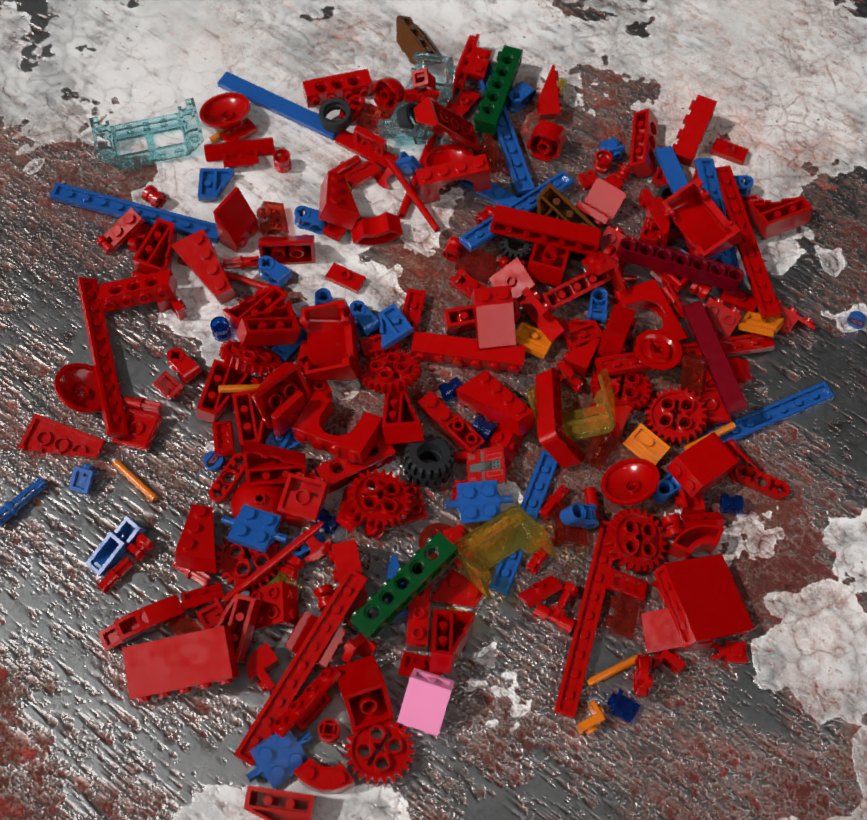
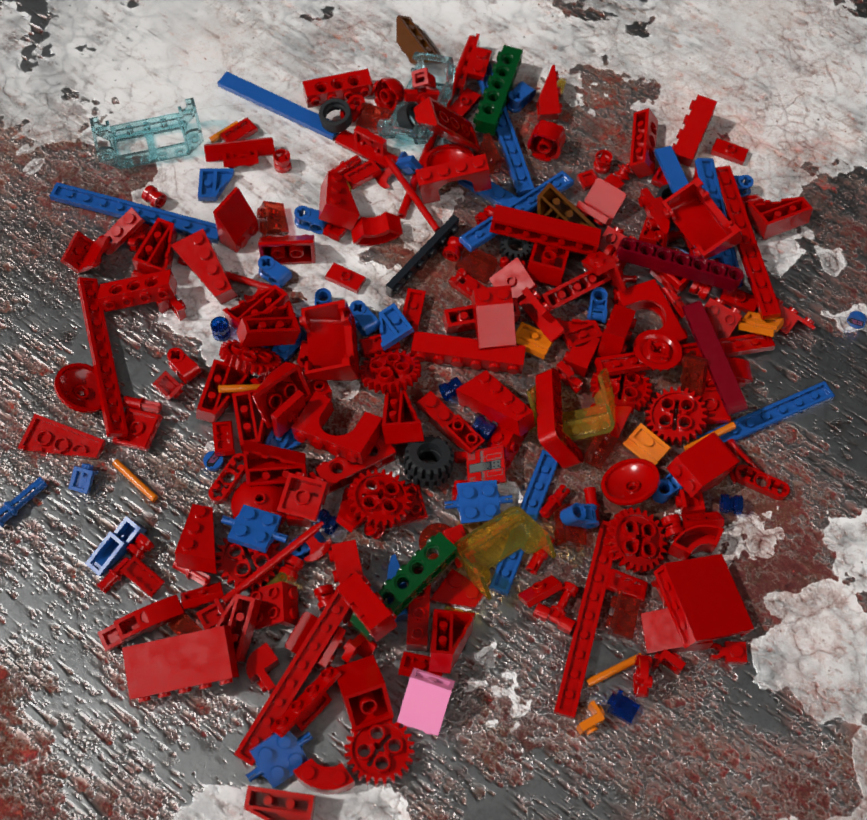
red dish [199,92,250,129] -> none
red axle [223,255,259,270] -> none
red wheel [318,718,340,745] -> none
blue bracket [600,138,625,160] -> none
none -> red bracket [60,231,110,274]
none -> red plate [120,555,165,598]
none -> red wedge [336,572,397,642]
none -> black plate [386,214,459,298]

